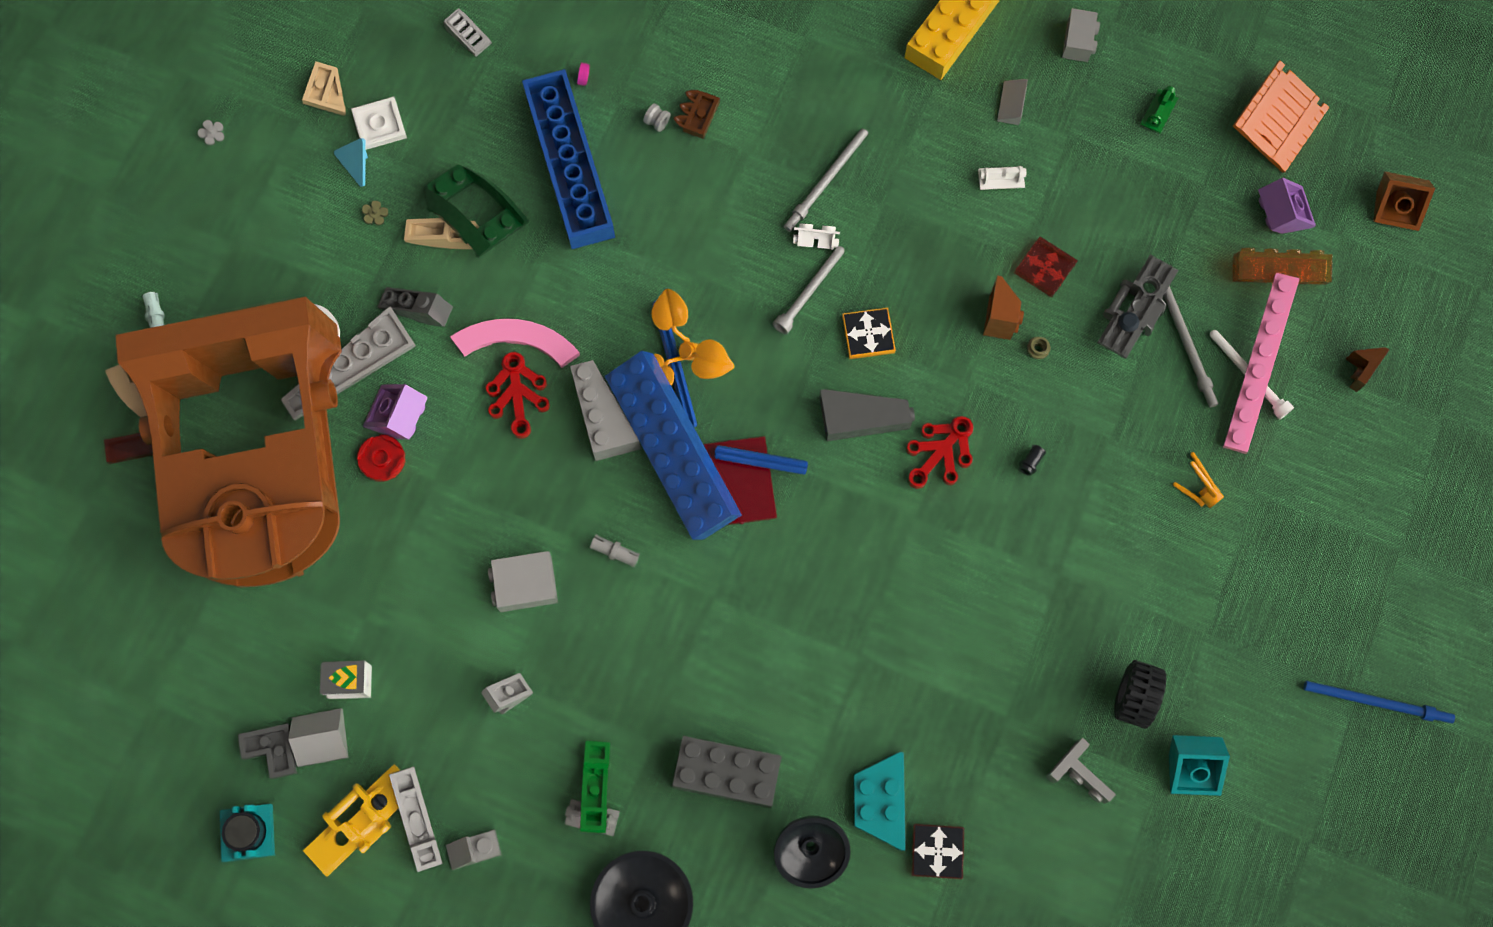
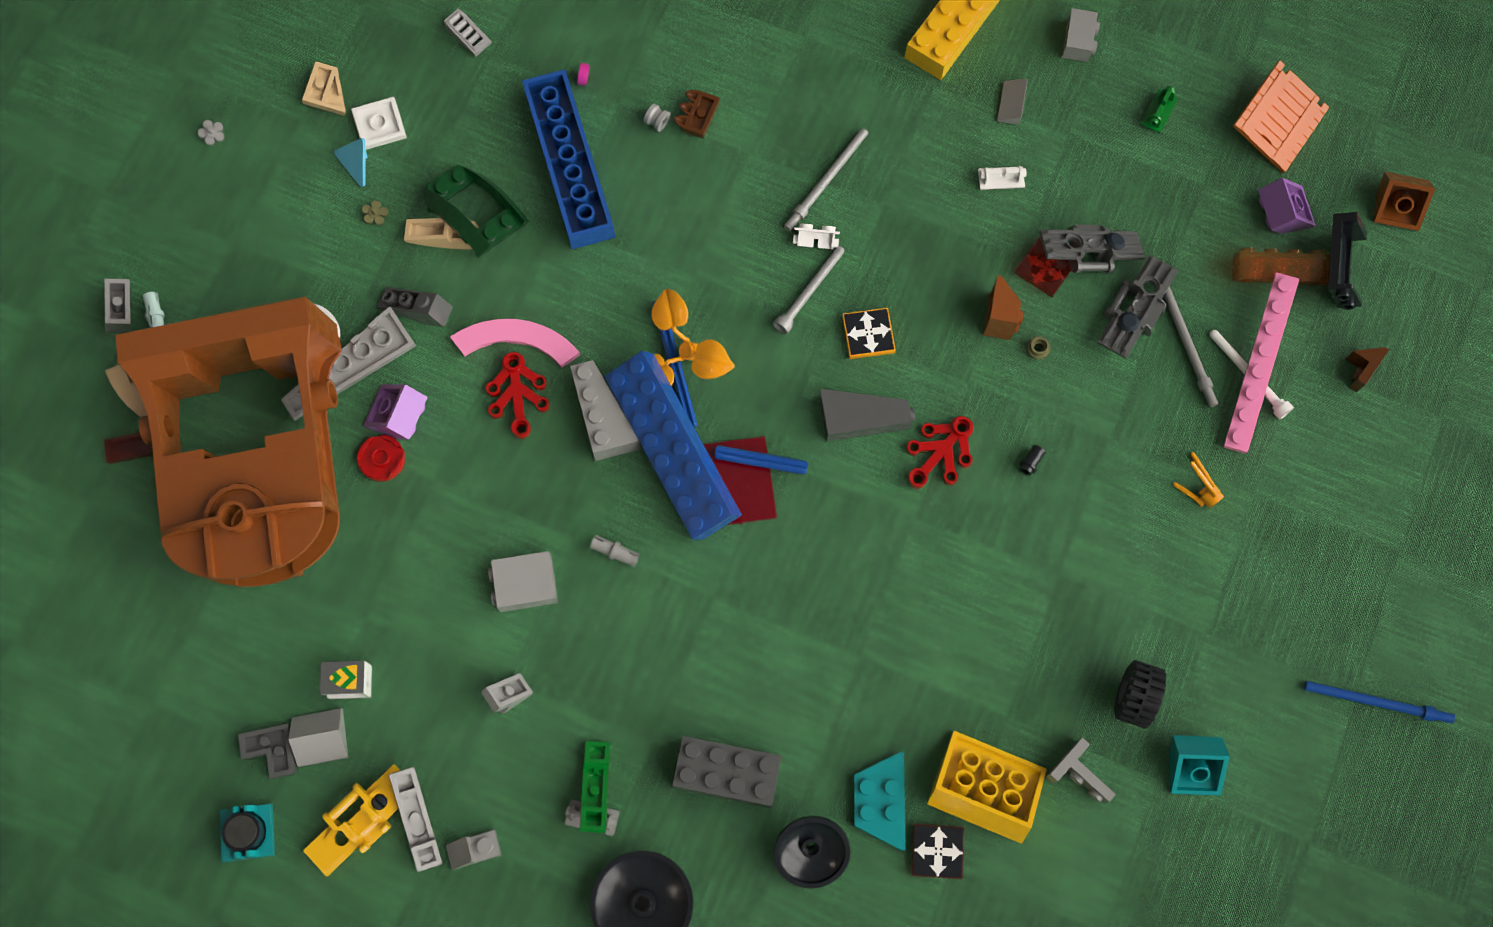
none -> light grey brick [104,279,130,332]
none -> yellow slope [927,731,1047,844]
none -> dark grey piece [1039,224,1145,274]
none -> black panel [1328,212,1367,310]

